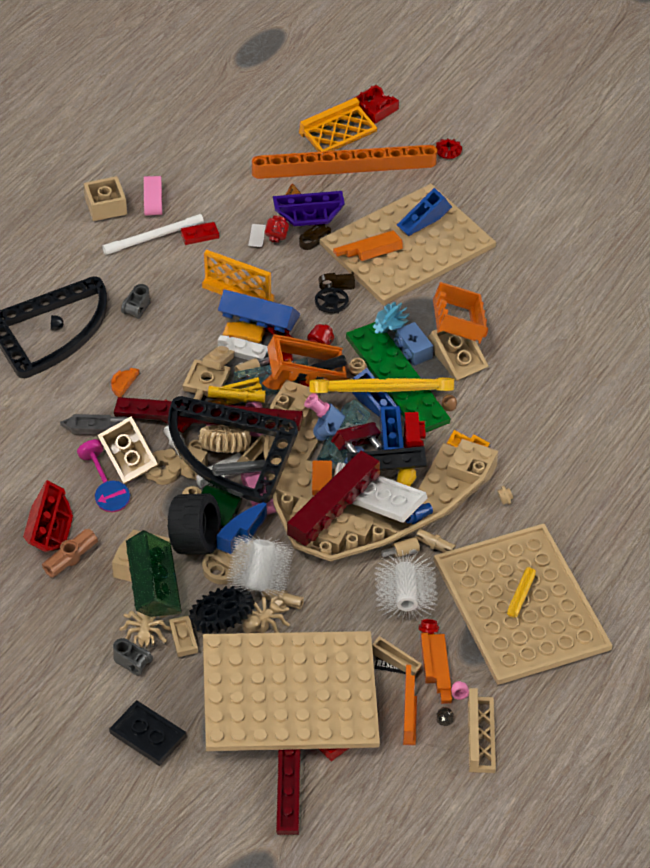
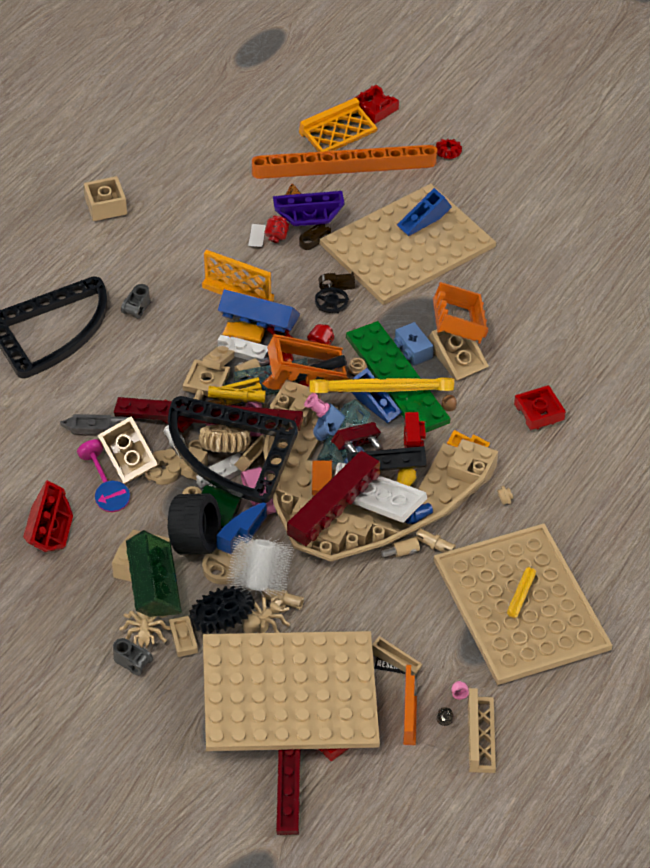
nougat piece [42,528,98,577] -> none
black hinge [51,315,64,330] -> none
white piece [102,214,204,255] -> none
black plate [109,700,187,766] -> none
orange tile [111,368,139,397] -> none
bright pink beam [144,176,162,216] -> none
red plate [180,222,219,245] -> none
dark grey axle [212,460,266,476] -> none
orange piece [333,230,403,261] -> none
medium azure piece [373,302,409,334] -> none
white piece [375,551,438,622] -> none
blue brick [379,406,404,450] -> none
red plate [418,619,439,635] -> none
orange piece [421,633,452,704] -> none
none -> red brick [514,385,566,430]

